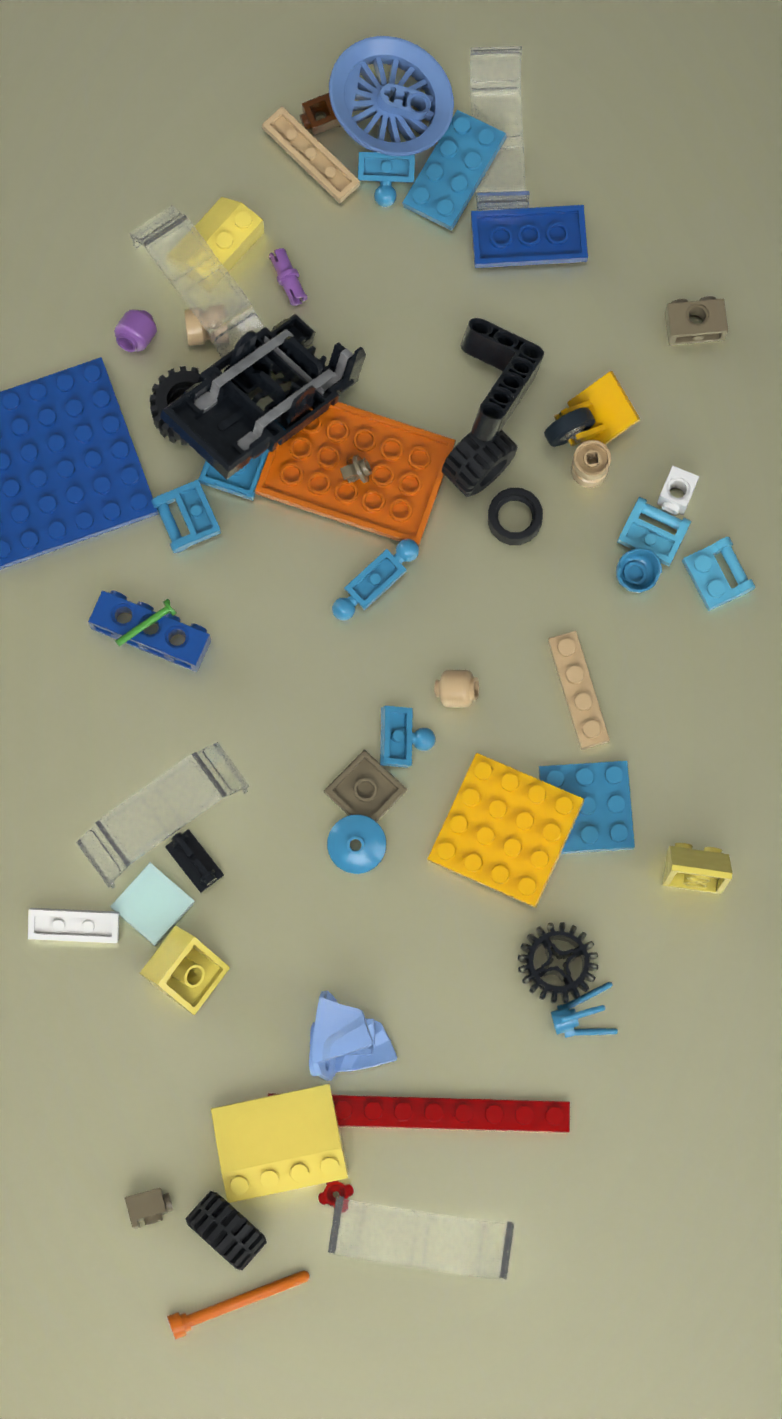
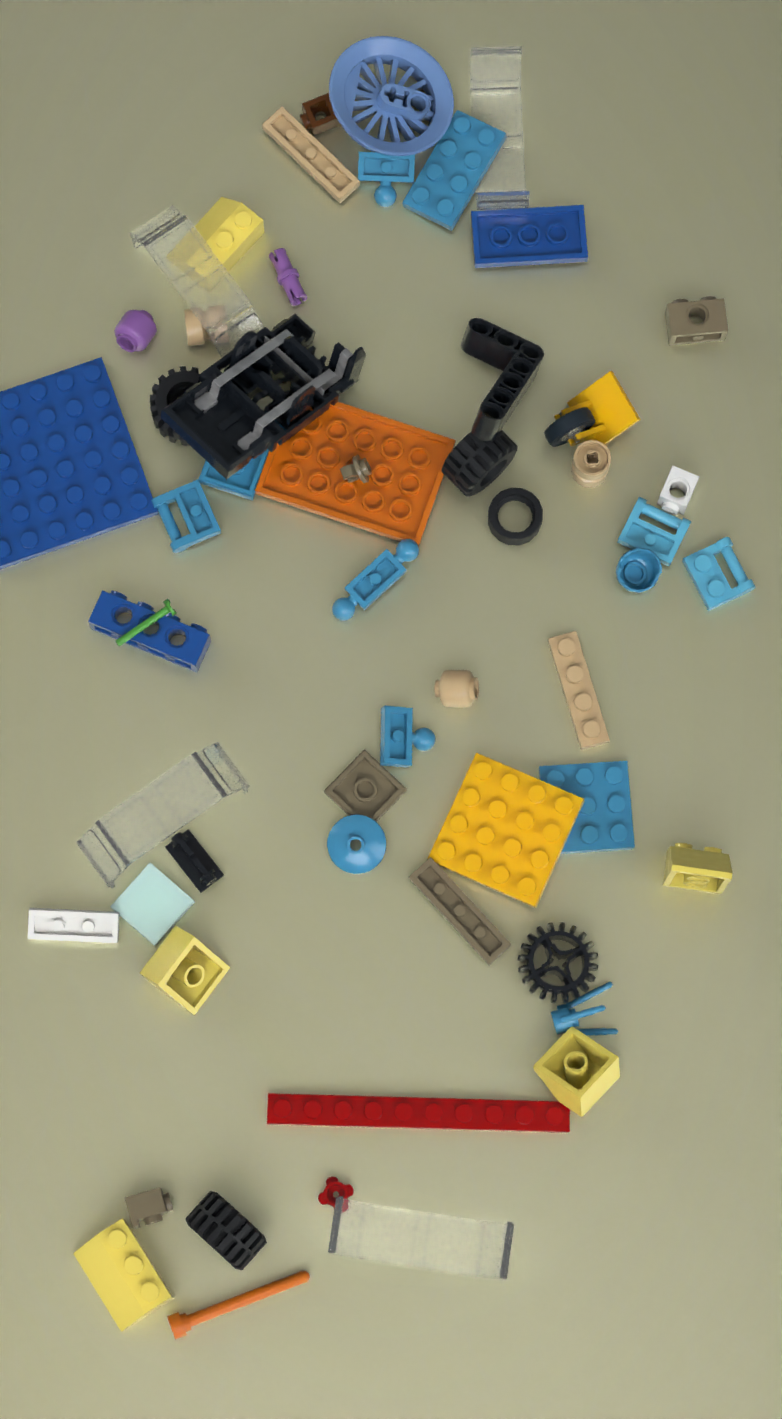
light yellow slope [211,1083,348,1203] -> none
light blue piece [309,991,397,1081] -> none
none -> light yellow slope [73,1218,173,1332]
none -> dark tan plate [409,857,511,966]
none -> light yellow slope [533,1026,620,1117]

